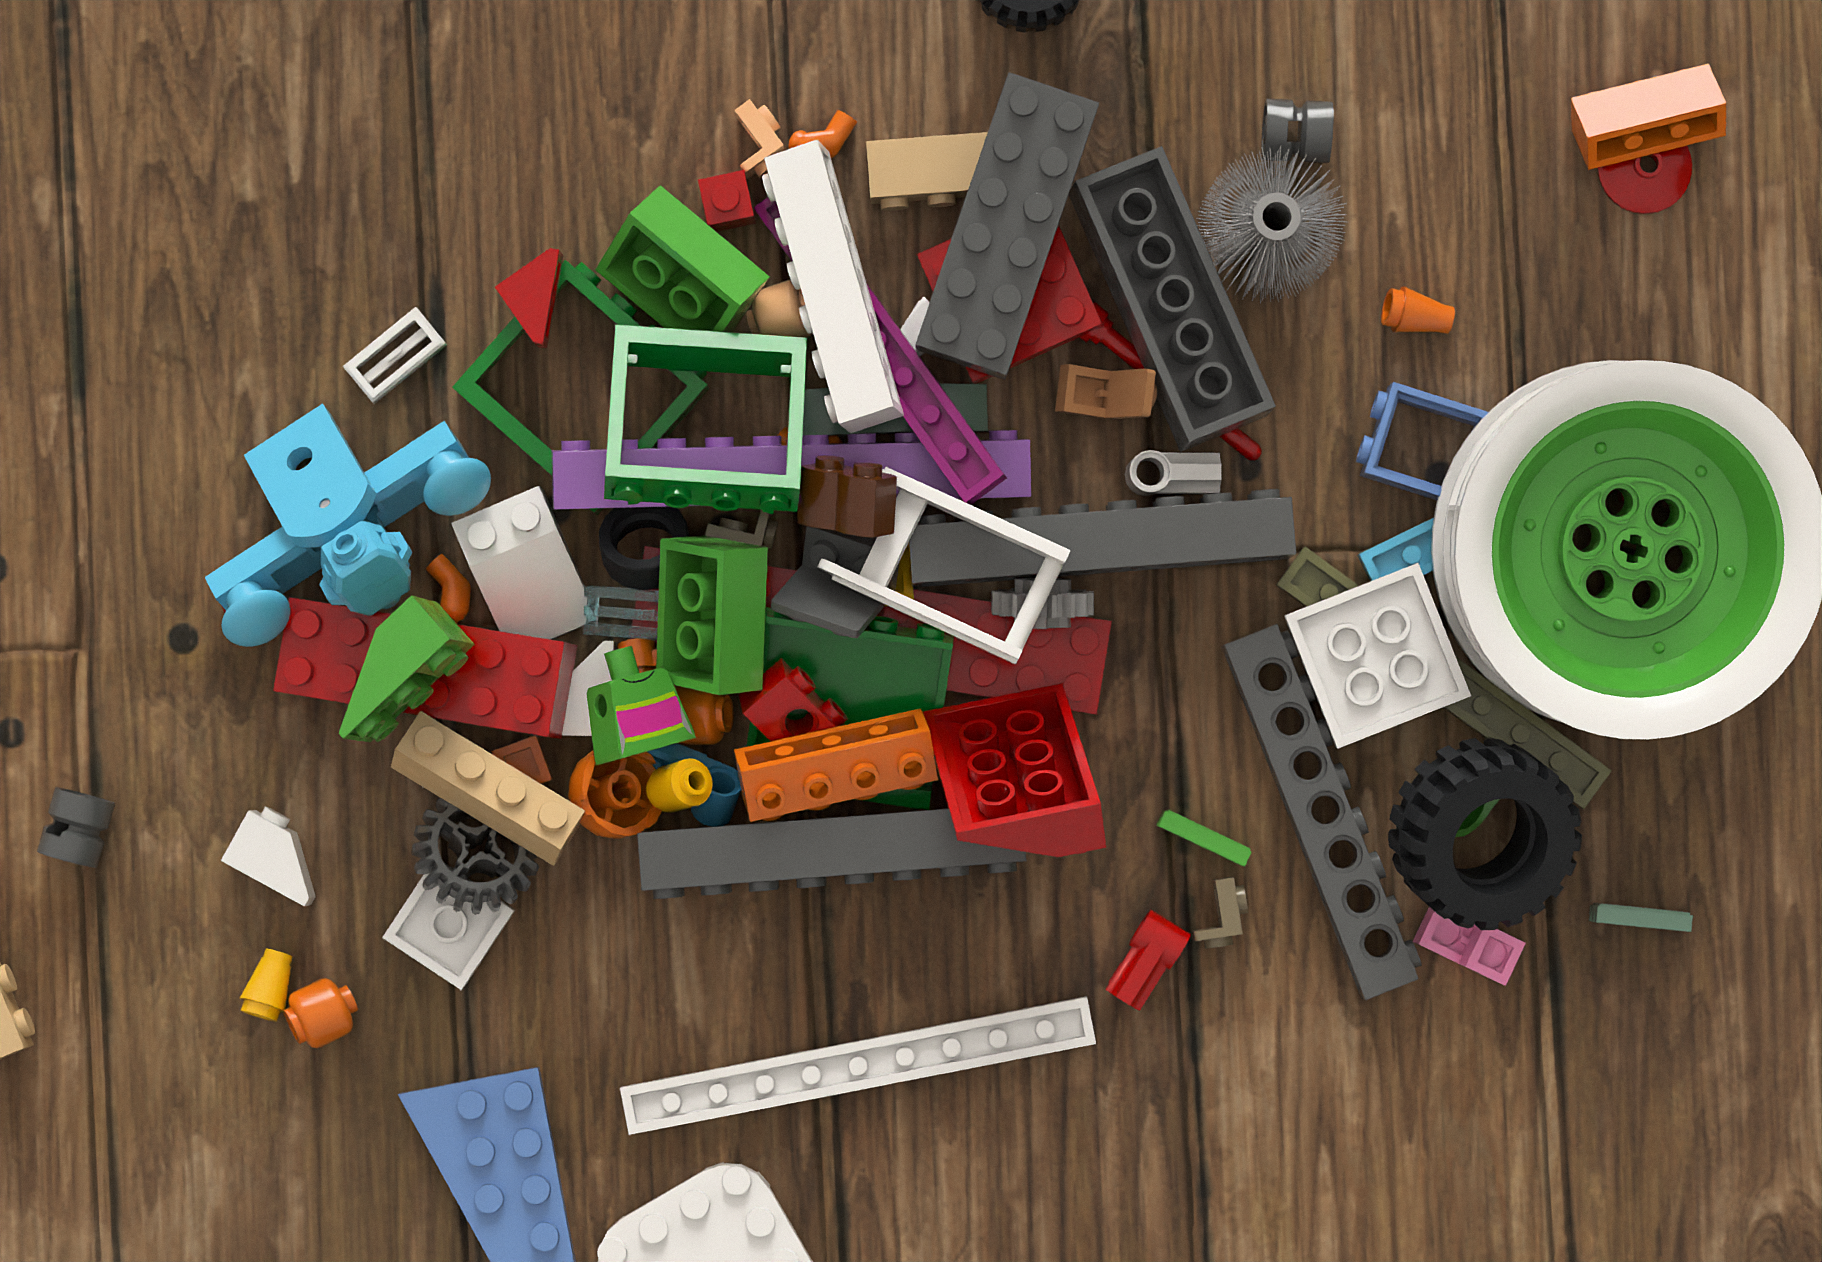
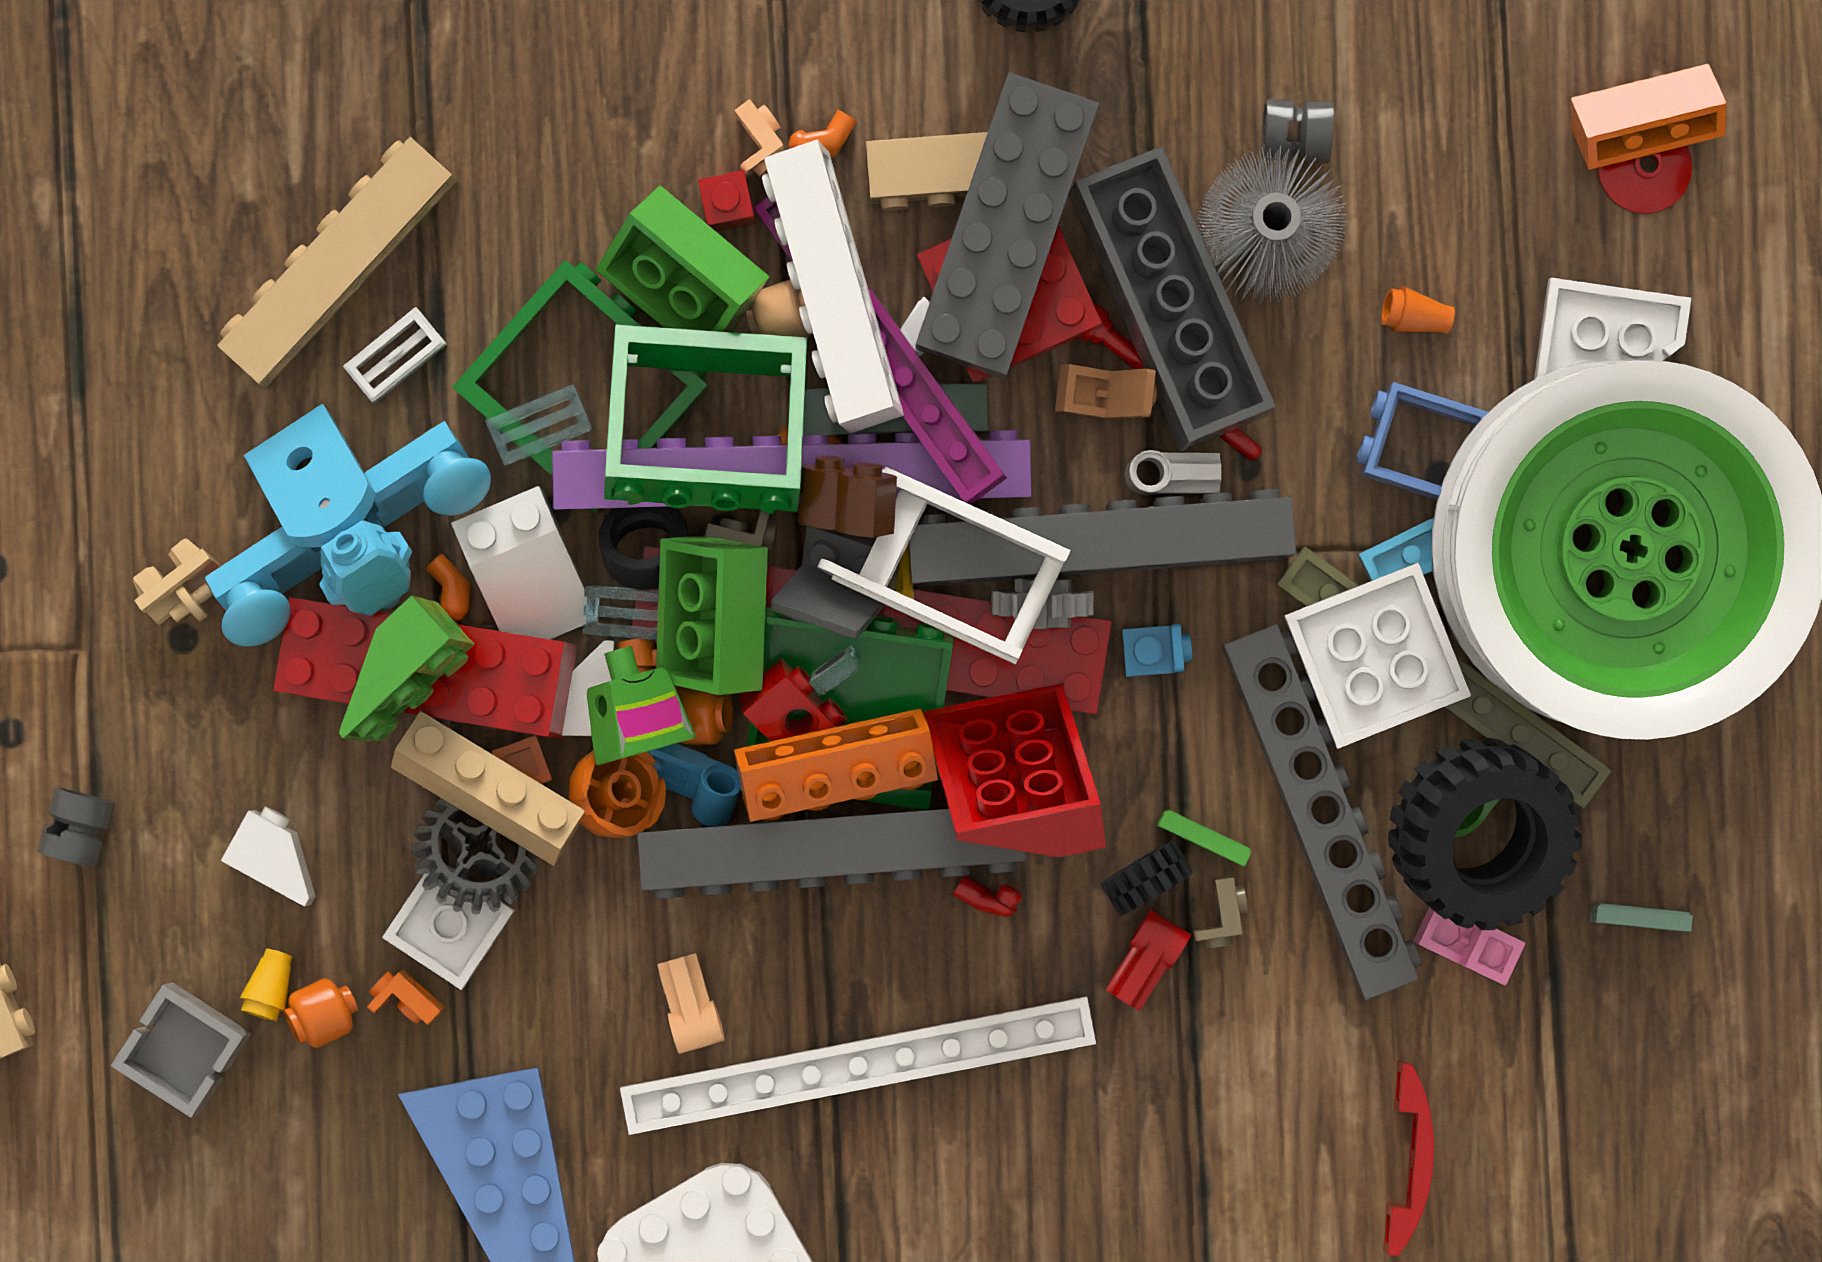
red slope [495,248,563,349] -> none
yellow brick [646,758,712,813] -> none
none -> light grey piece [111,982,252,1118]
none -> tan hips [133,539,221,625]
none -> tan brick [217,137,457,388]
none -> orange bracket [367,969,446,1025]
none -> clear light blue tile [485,384,592,466]
none -> light nougat piece [657,953,725,1054]
none -> clear light blue tile [810,645,861,695]
none -> red arm [952,875,1022,918]
none -> black tyre [1100,840,1193,916]
none -> dark azure bracket [1121,624,1192,677]
none -> red slope [1383,1061,1434,1256]
none -> white plate [1534,278,1691,380]

